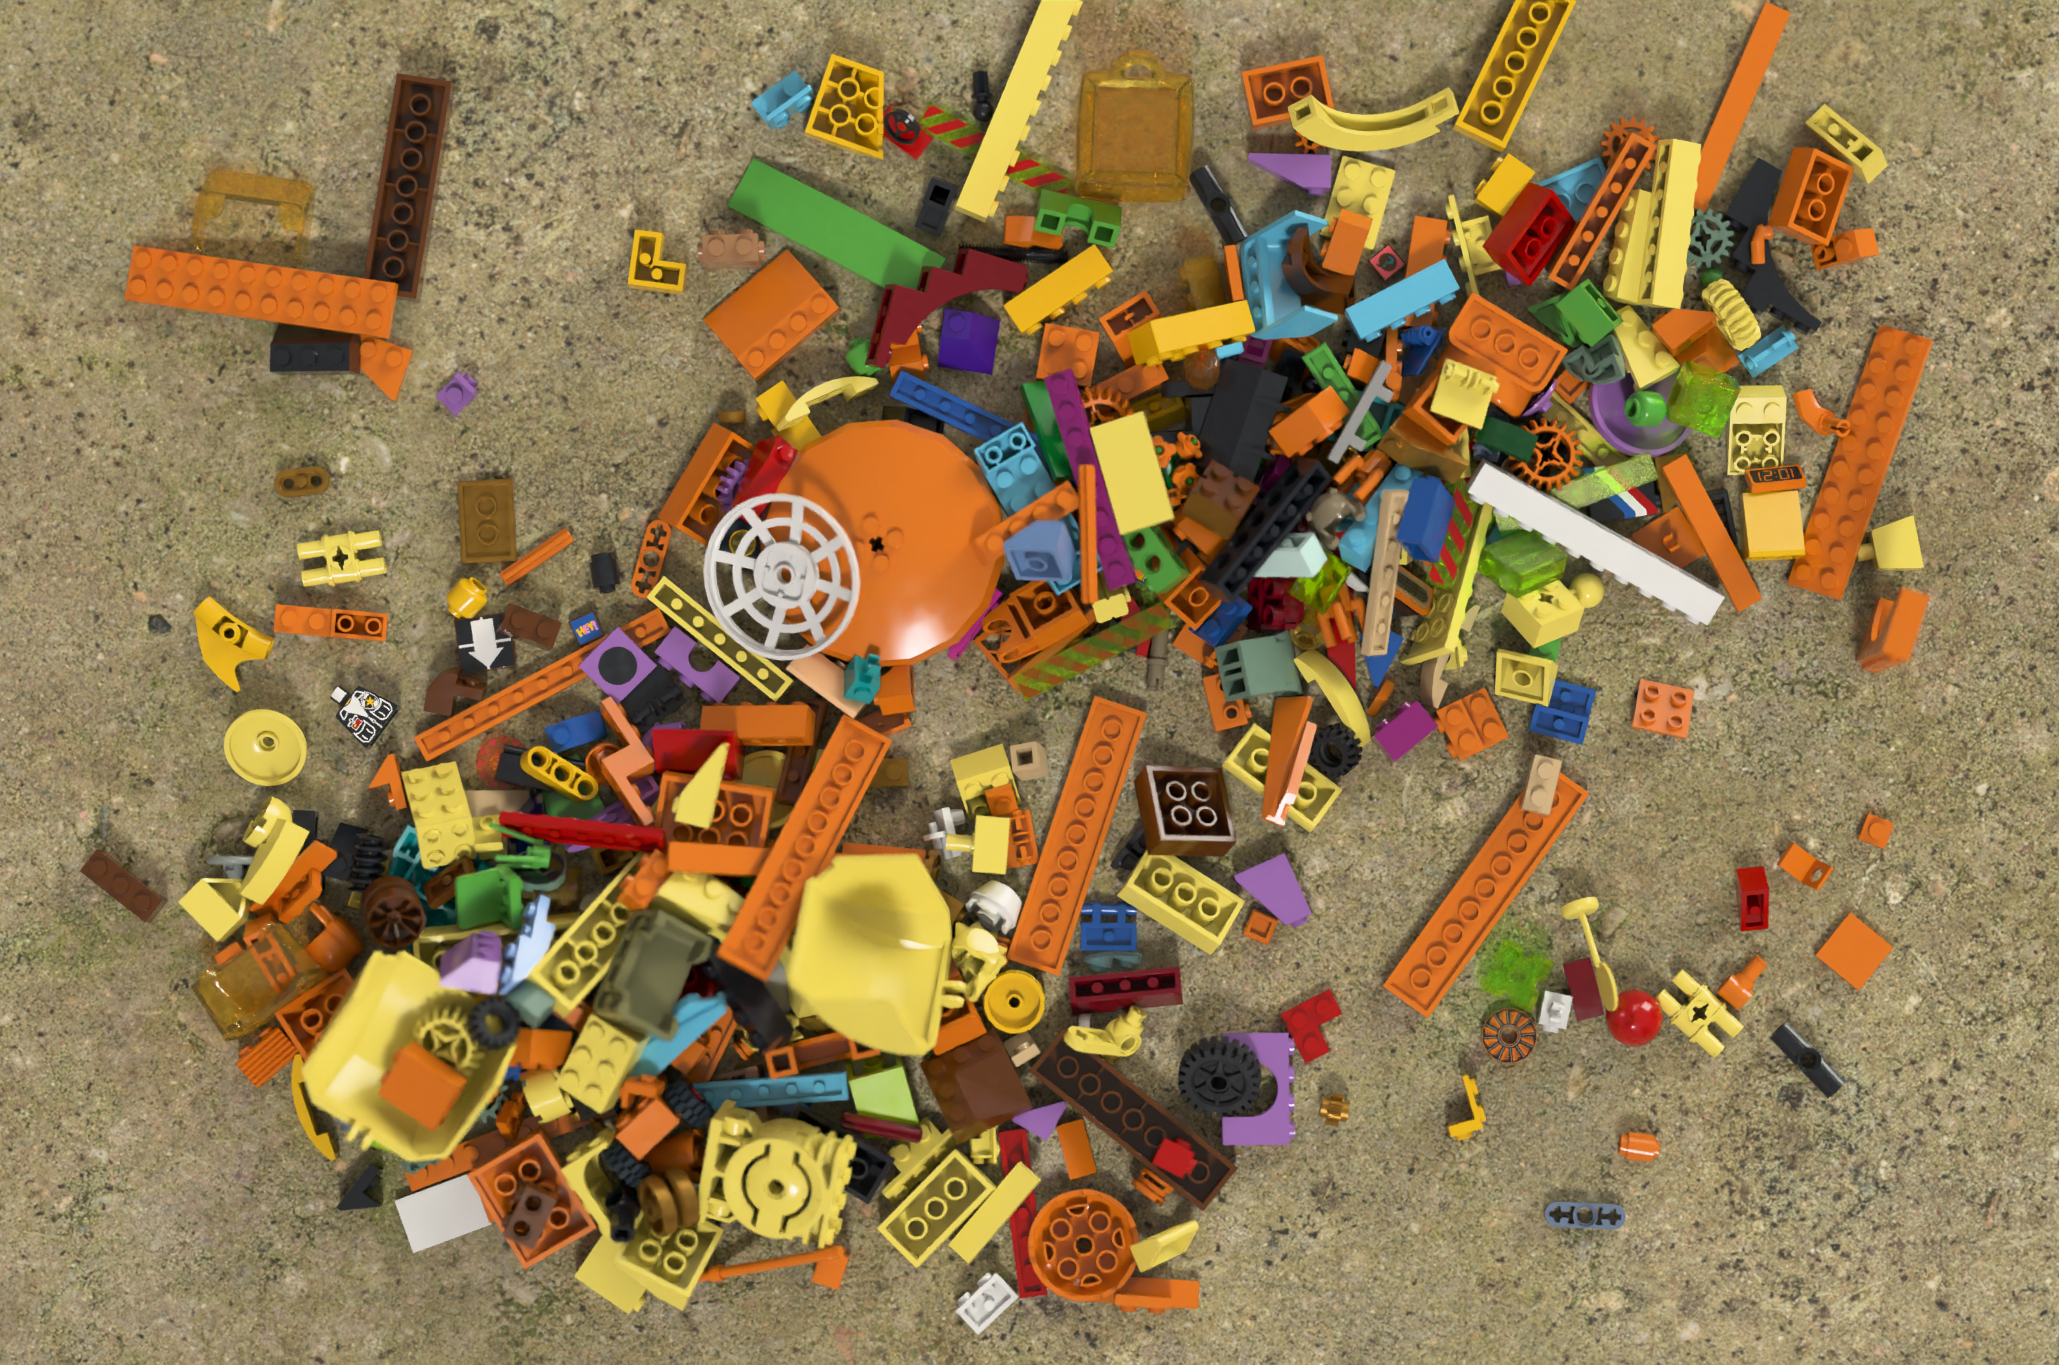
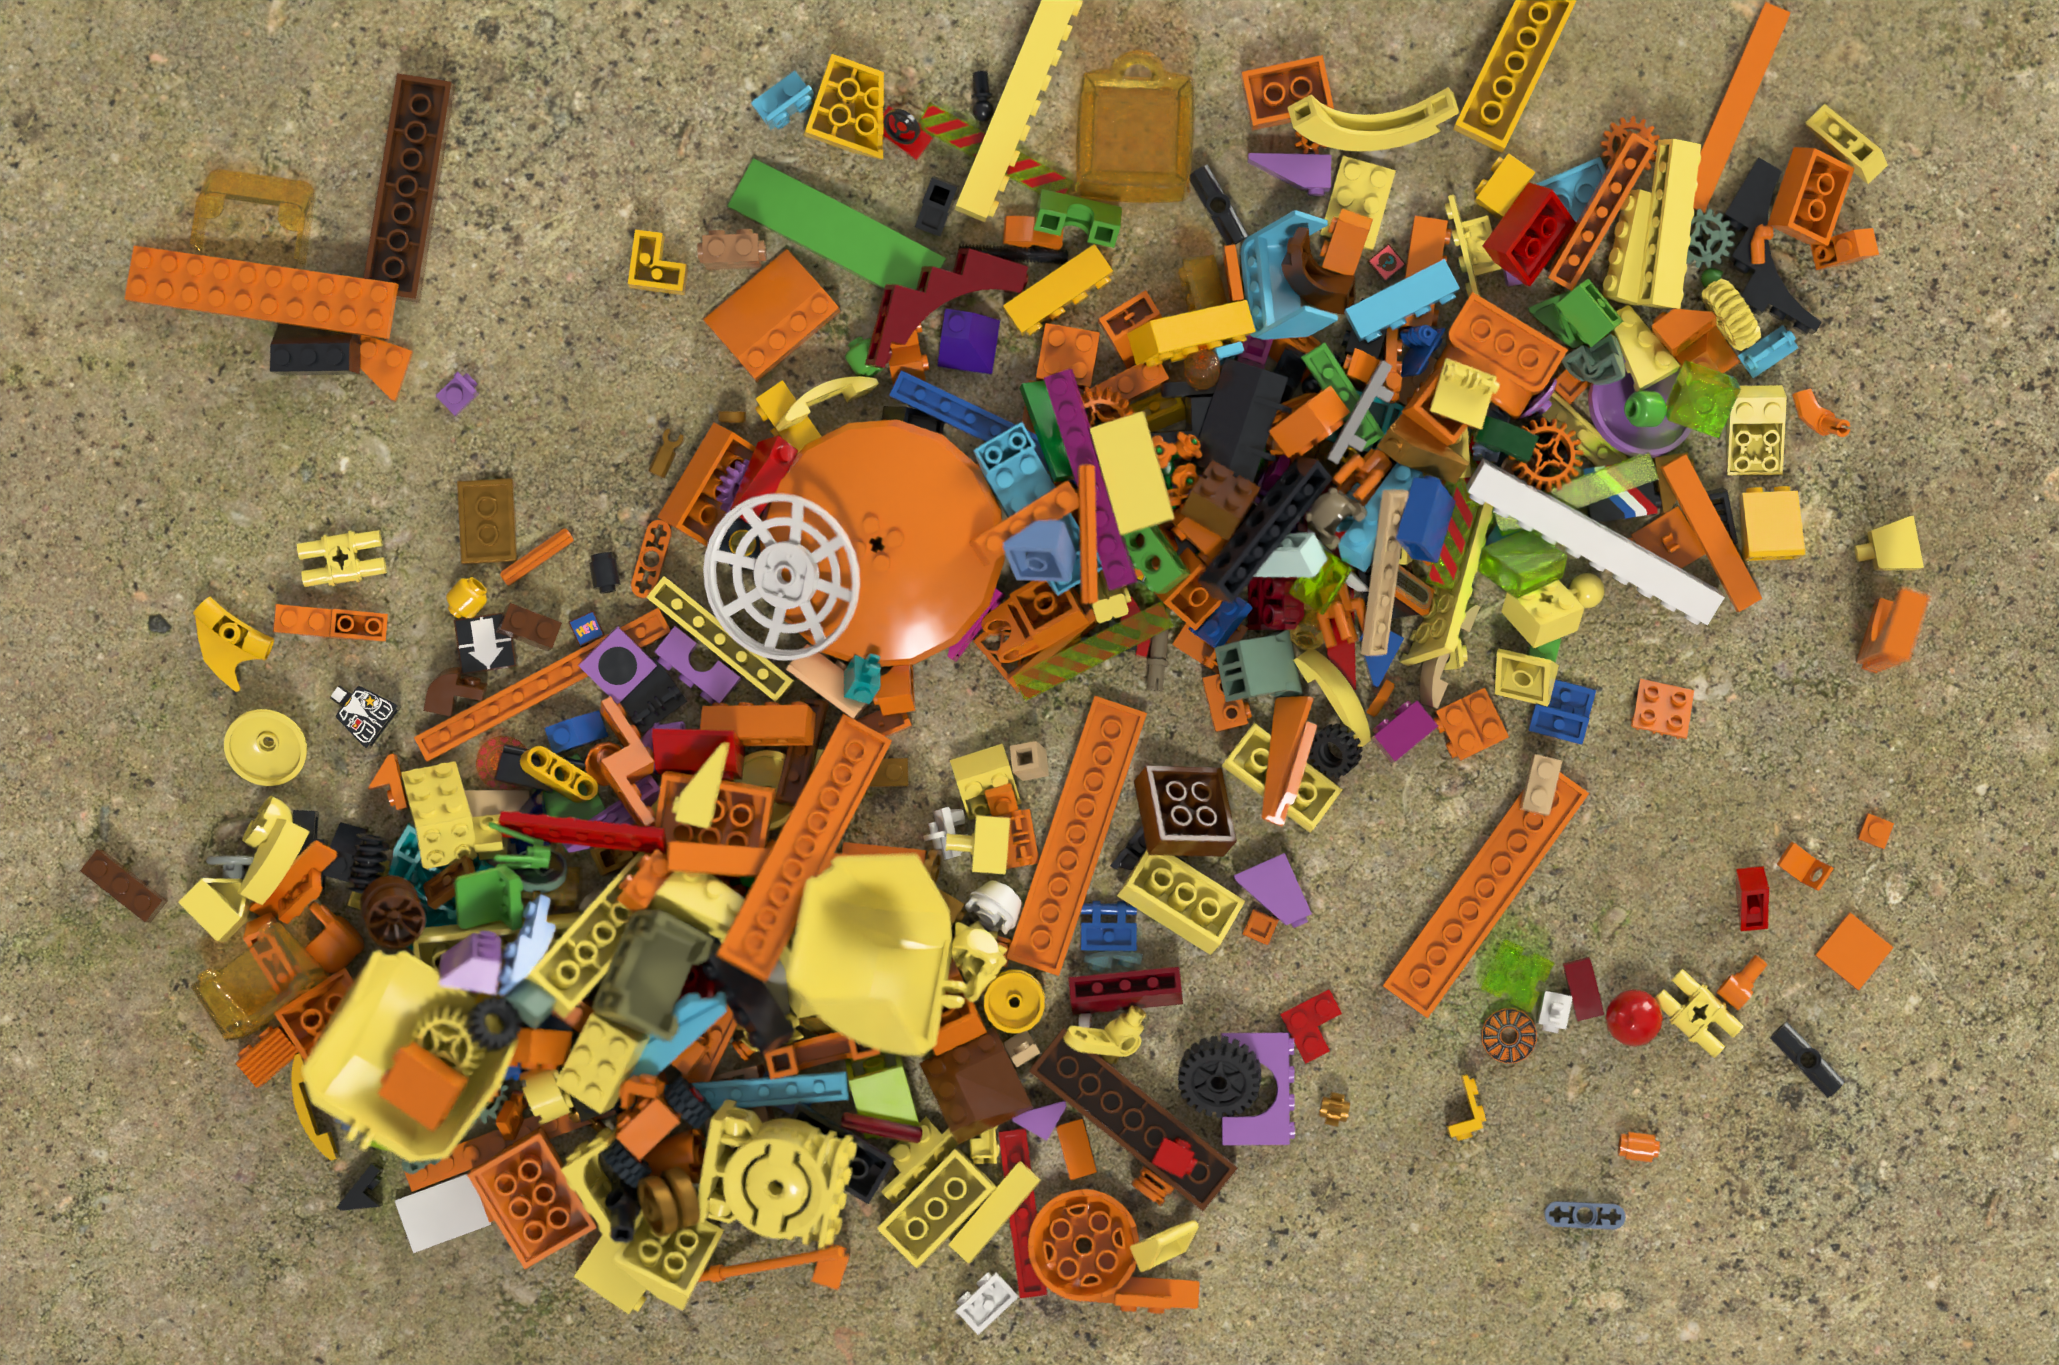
orange tile [214,941,246,965] -> none
pearl gold plate [274,466,330,498] -> none
reddish brown brick [501,1180,558,1250] -> none
light yellow piece [1560,897,1618,1011] -> none
orange tile [1745,464,1806,493] -> none
orange plate [1787,325,1933,601] -> none
none -> pearl gold bar [648,428,684,479]

